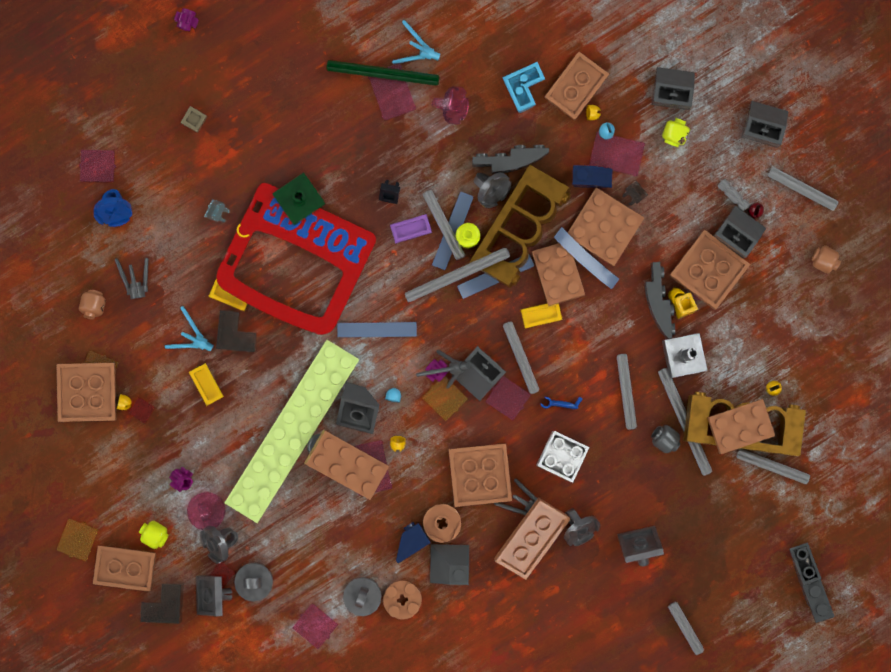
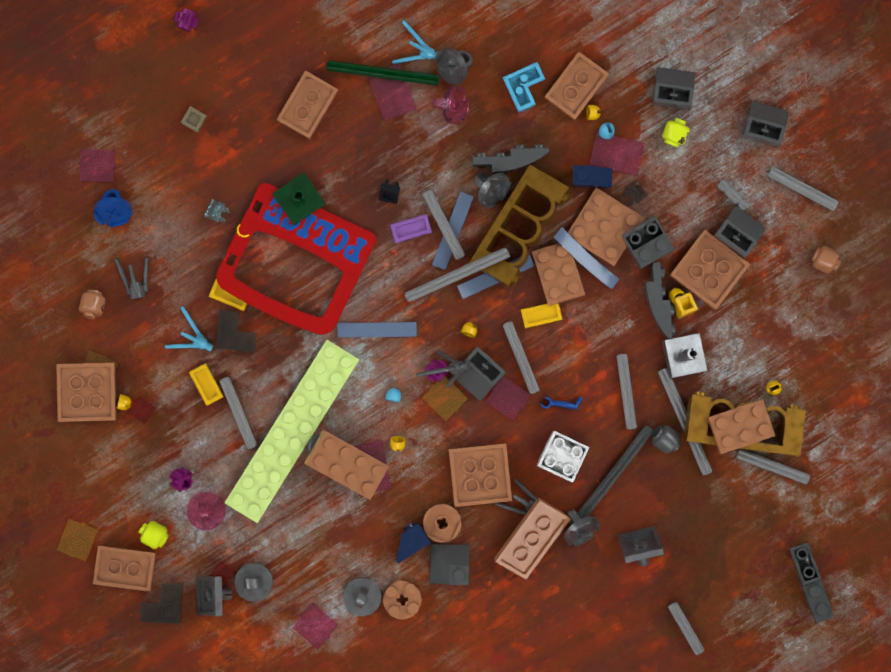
flat silver tile [200,525,238,564] -> none
dark grey slope [336,382,380,434] -> none
neon yellow head [456,223,480,249] -> none
dark red hinge [748,203,764,218] -> none
none -> light grey axle [220,377,257,449]
none -> nougat plate [277,70,339,139]
none -> flat silver tile [435,48,473,85]
none -> yellow hinge [461,322,477,338]
none -> dark grey axle [577,425,654,519]
none -> dark grey slope [622,216,675,270]

